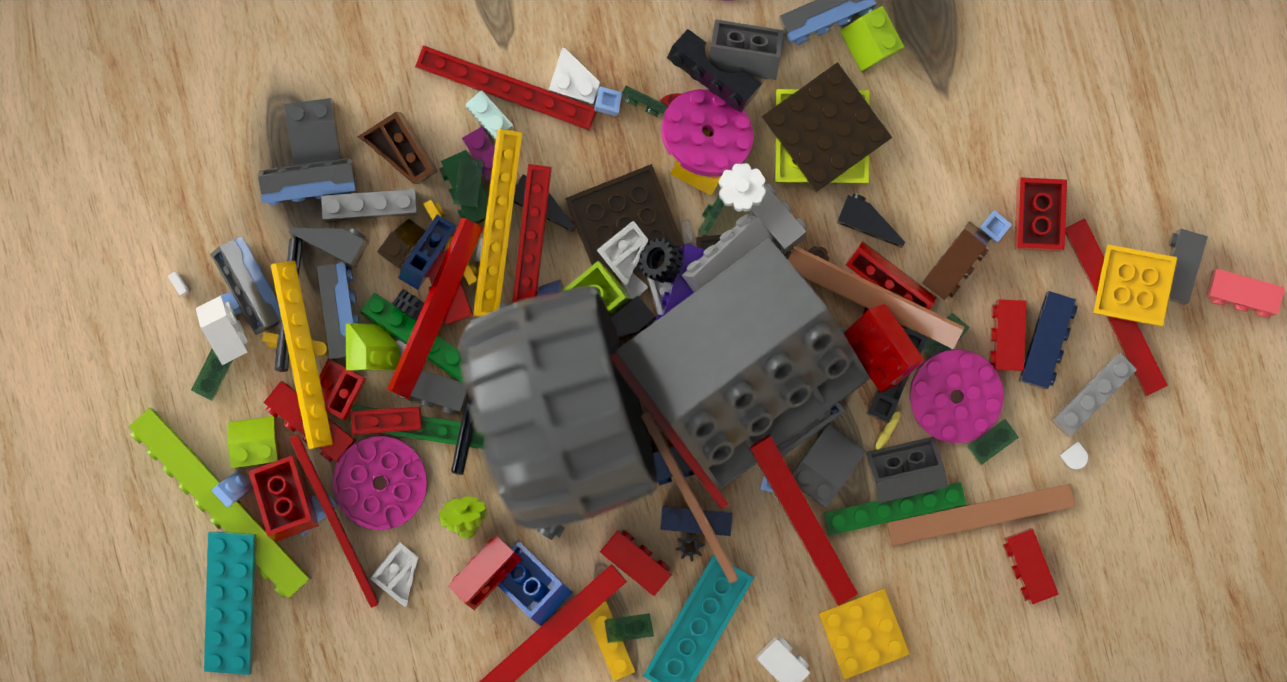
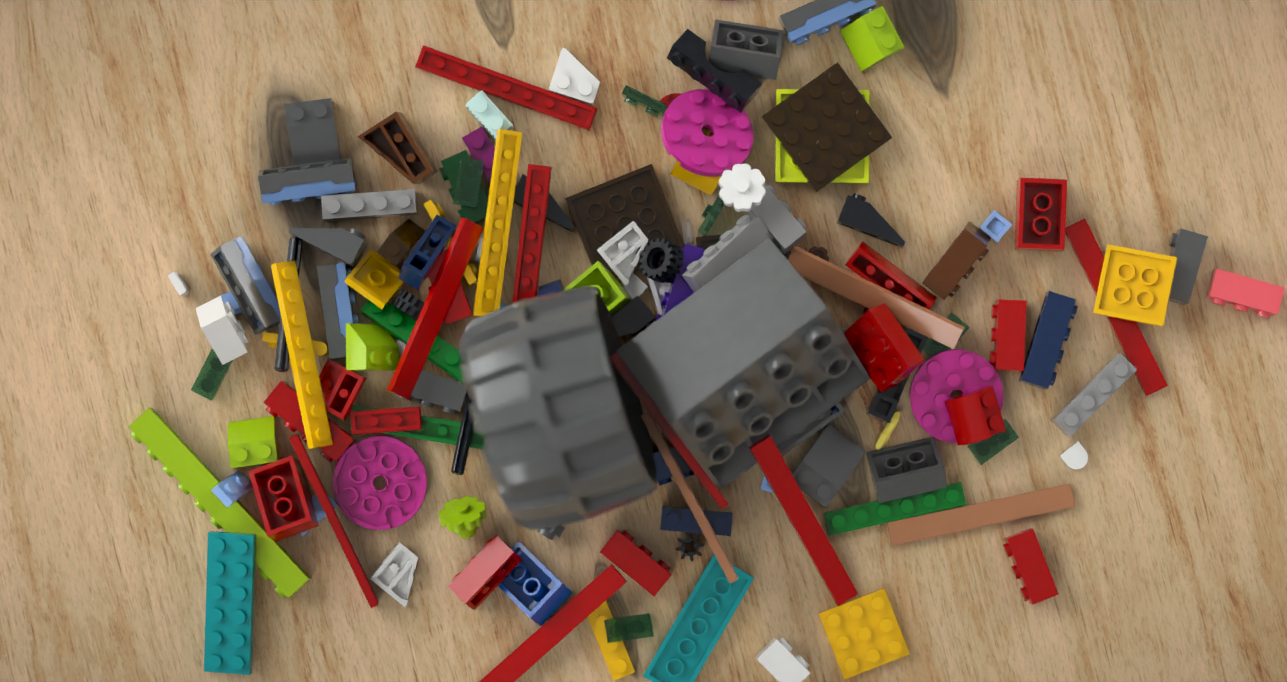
light blue plate [594,87,622,116] -> none
none -> yellow plate [344,249,405,309]
none -> red brick [945,386,1006,445]

